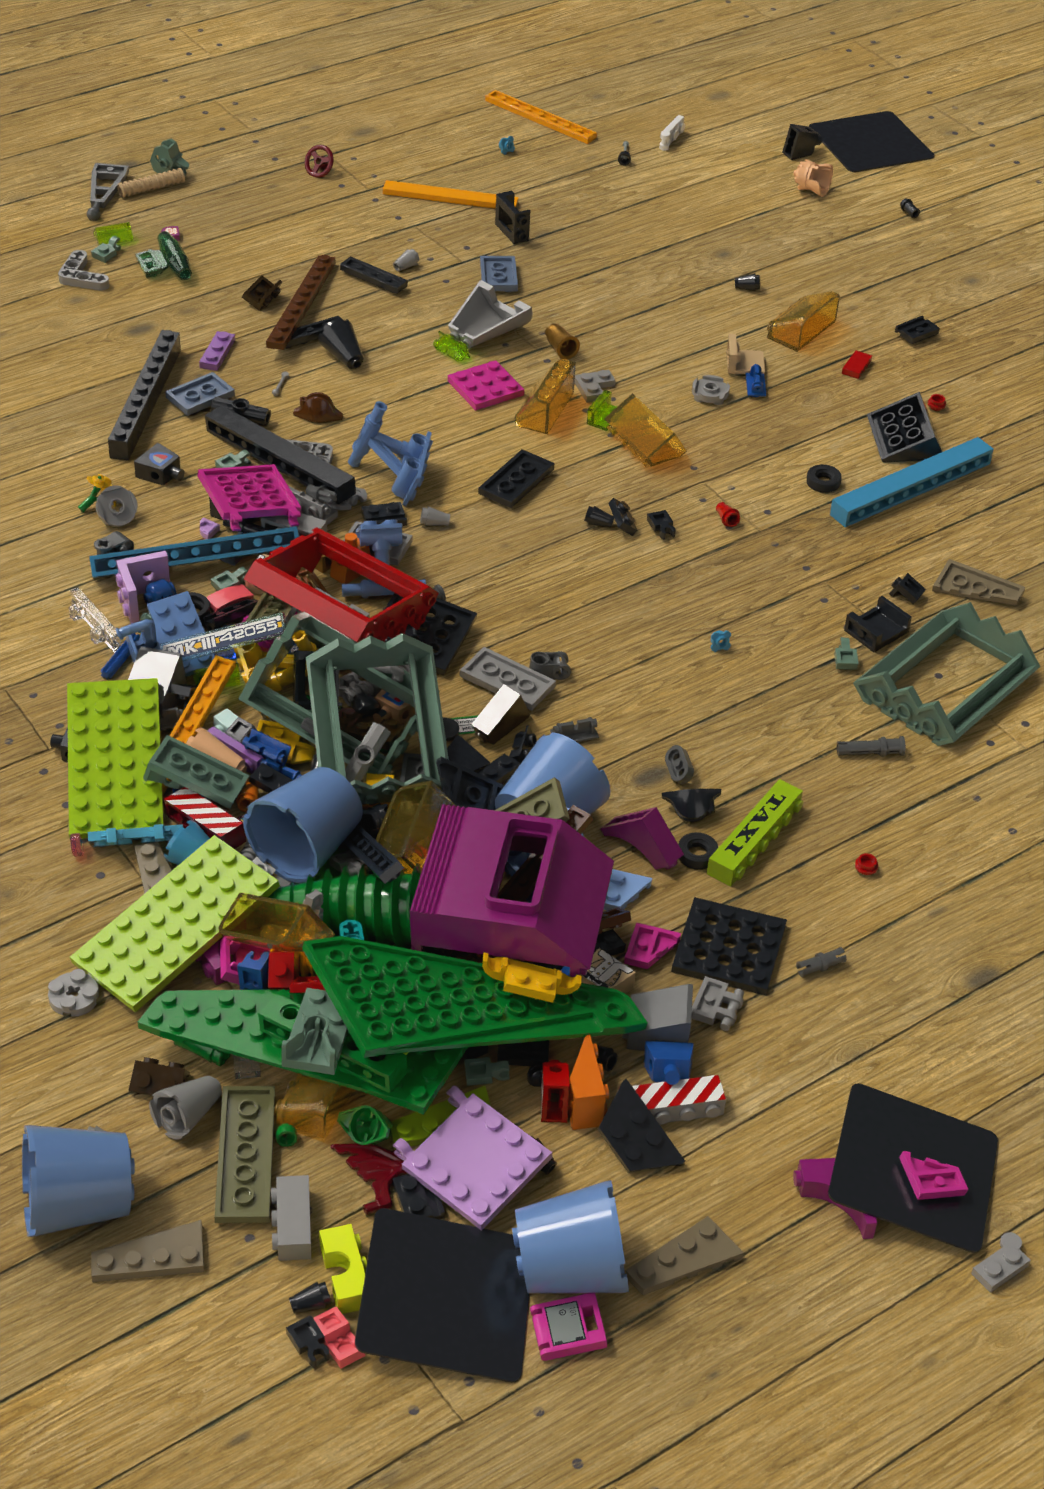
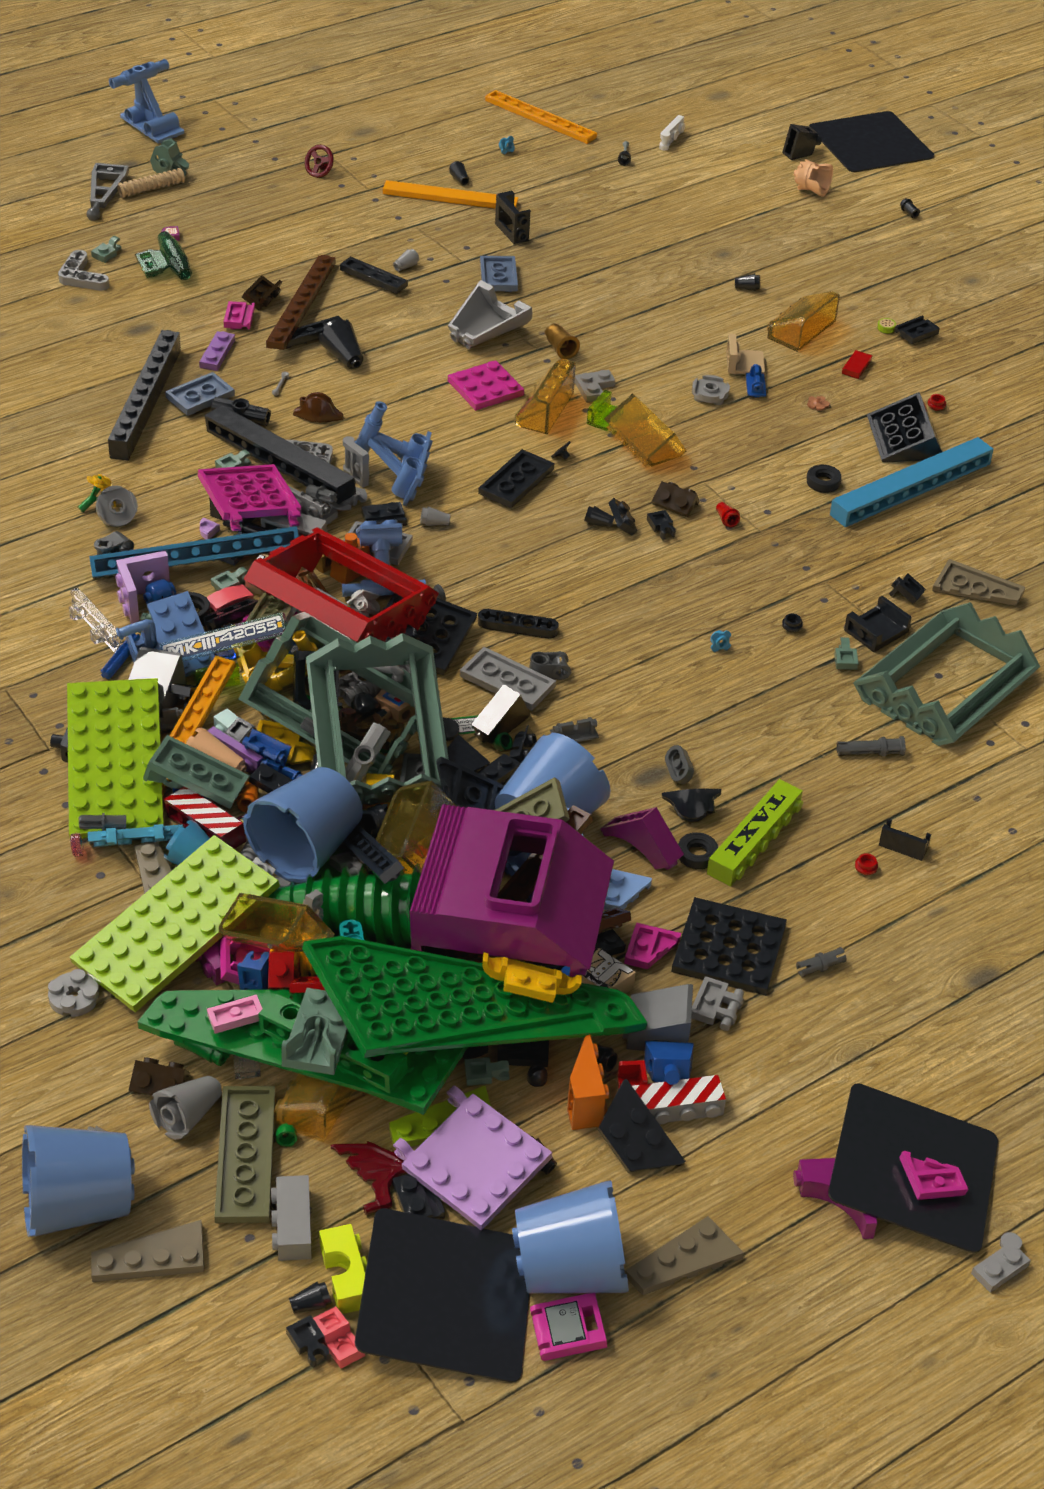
clear neon green panel [93,222,133,246] -> none
black torso [134,443,185,485] -> none
green hat [337,1105,393,1145] -> none
clear neon green hinge [433,331,470,362] -> none
red torso [541,1060,570,1123] -> none
none -> dark grey axle [79,813,126,831]
none -> medium blue plate [109,59,184,143]
none -> bright pink plate [207,995,262,1034]
none -> dark pink plate [223,301,255,329]
none -> light grey plate [343,436,369,488]
none -> white hinge [347,589,380,615]
none -> black cone [449,161,469,185]
none -> black beam [478,609,559,639]
none -> dark green hinge [493,732,513,751]
none -> black plant [551,441,571,460]
none -> red panel [617,1060,648,1088]
none -> dark brown bracket [652,481,700,518]
none -> black plate [782,613,803,632]
none -> nougat plant [807,396,830,411]
none -> lime tile [877,318,896,334]
none -> black hinge [879,819,932,861]

